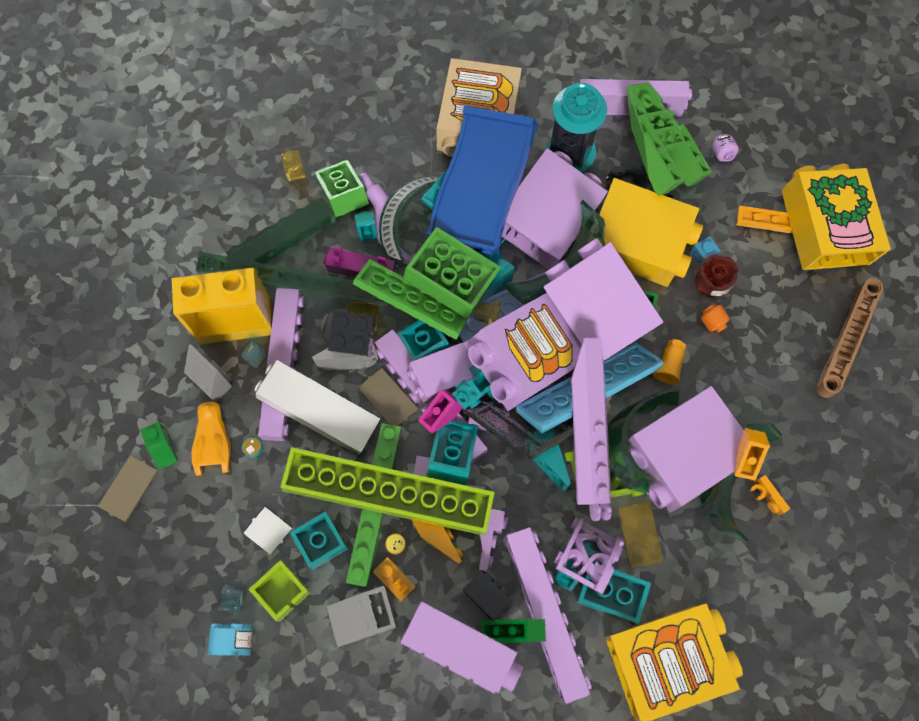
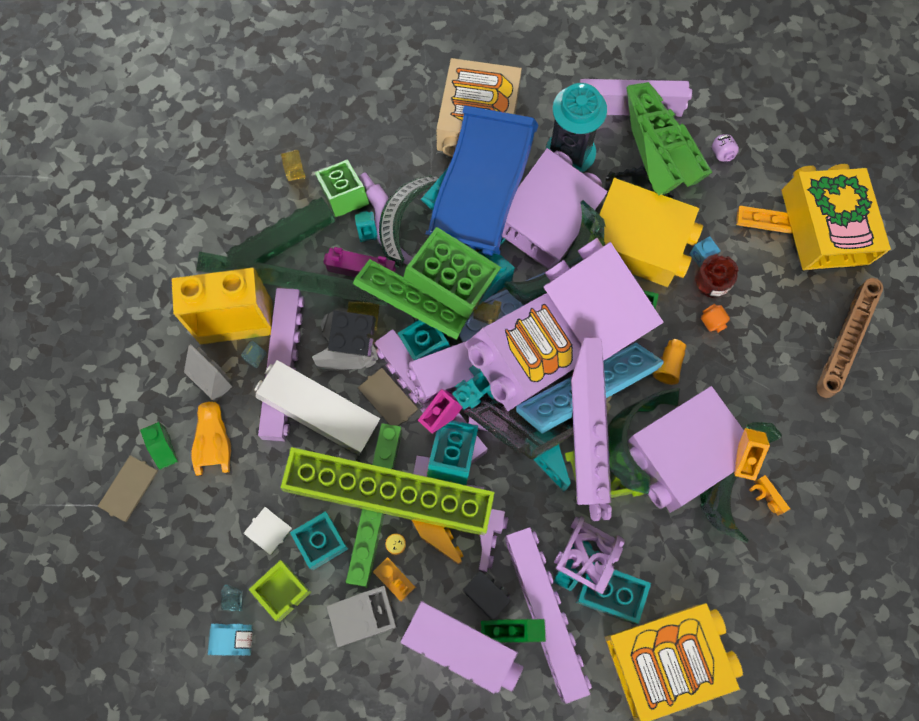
tile [242,437,263,458] -> none
clear yellow piece [618,503,664,568] -> none

